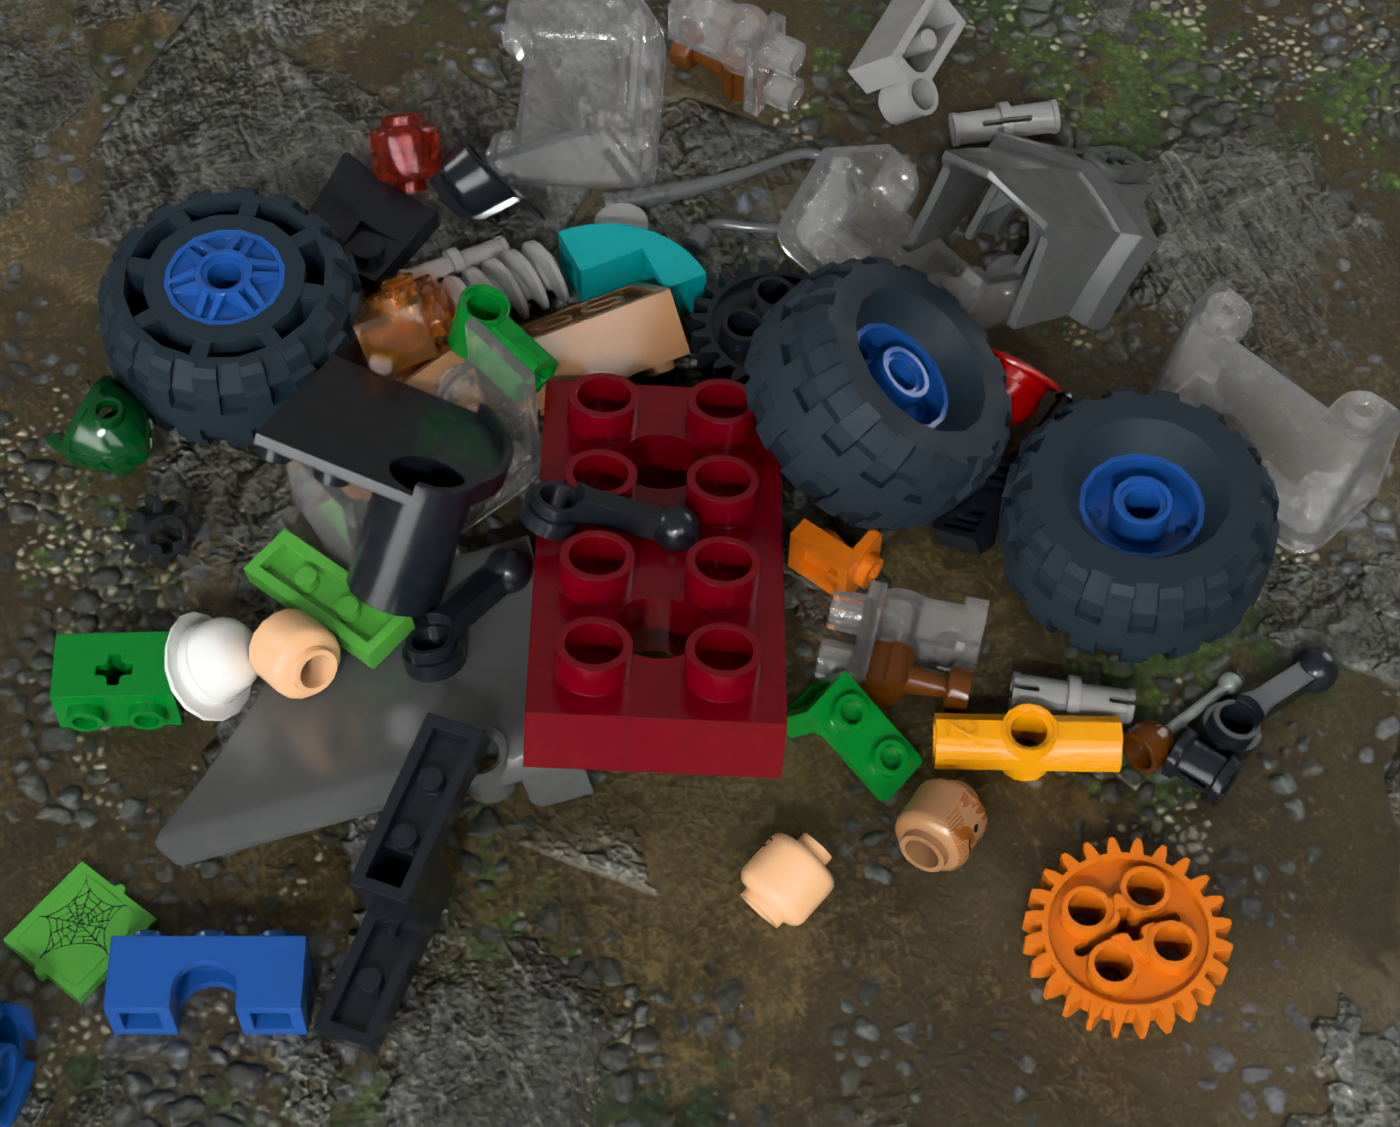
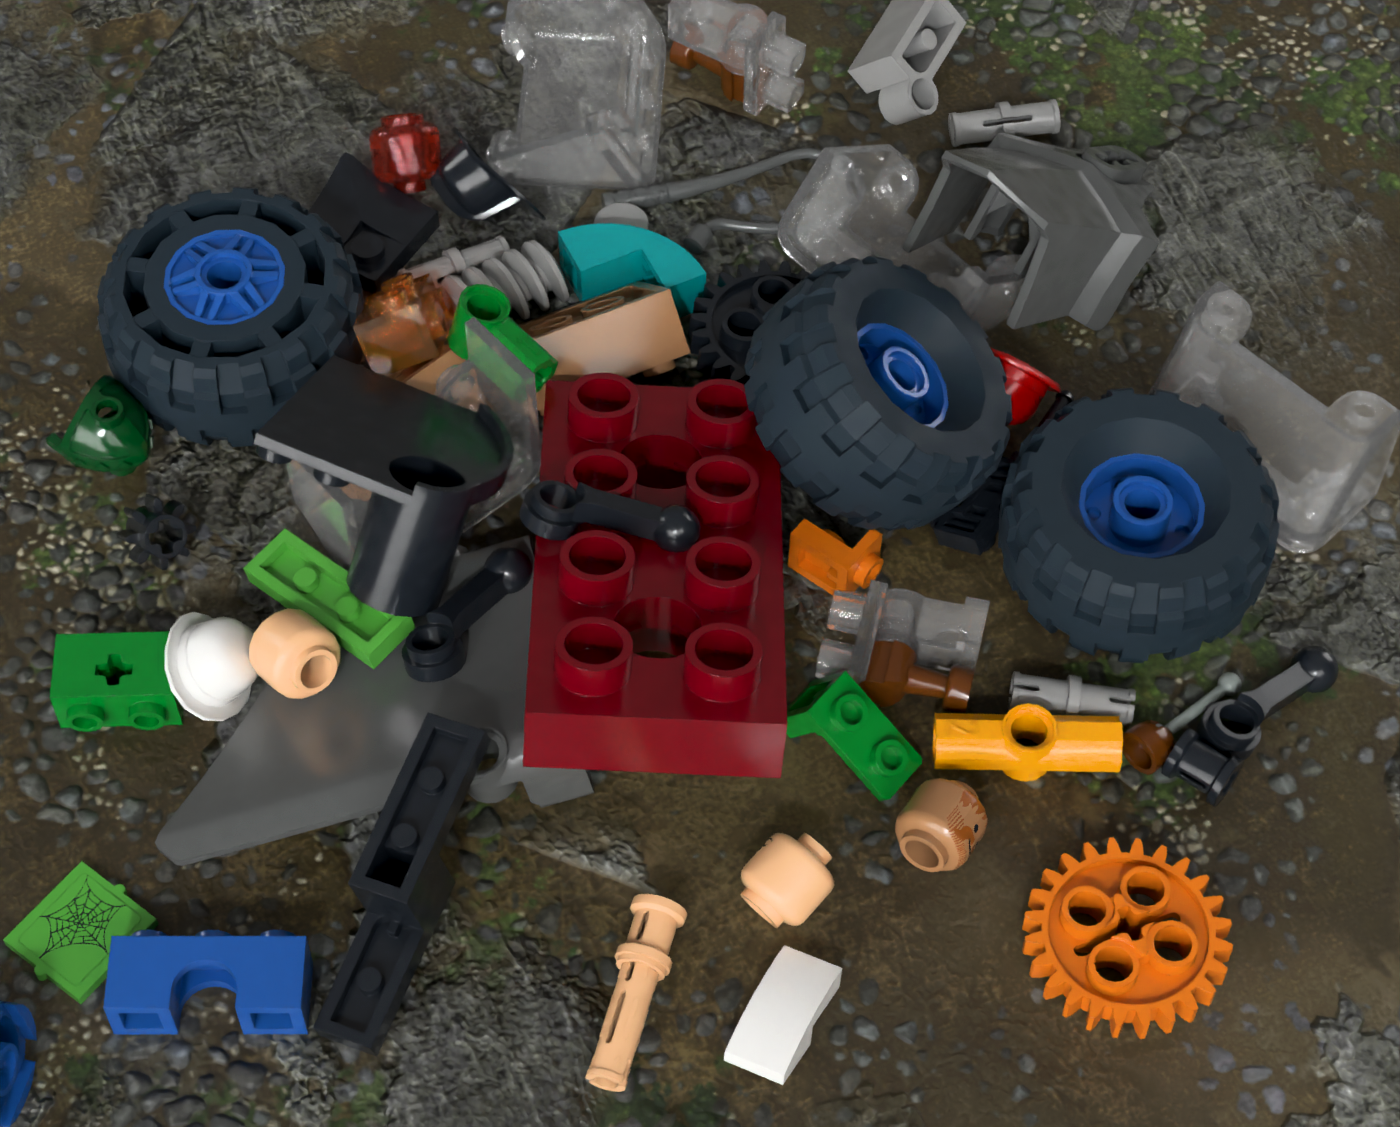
none -> light nougat pin [585,894,687,1092]
none -> white slope [724,945,842,1085]

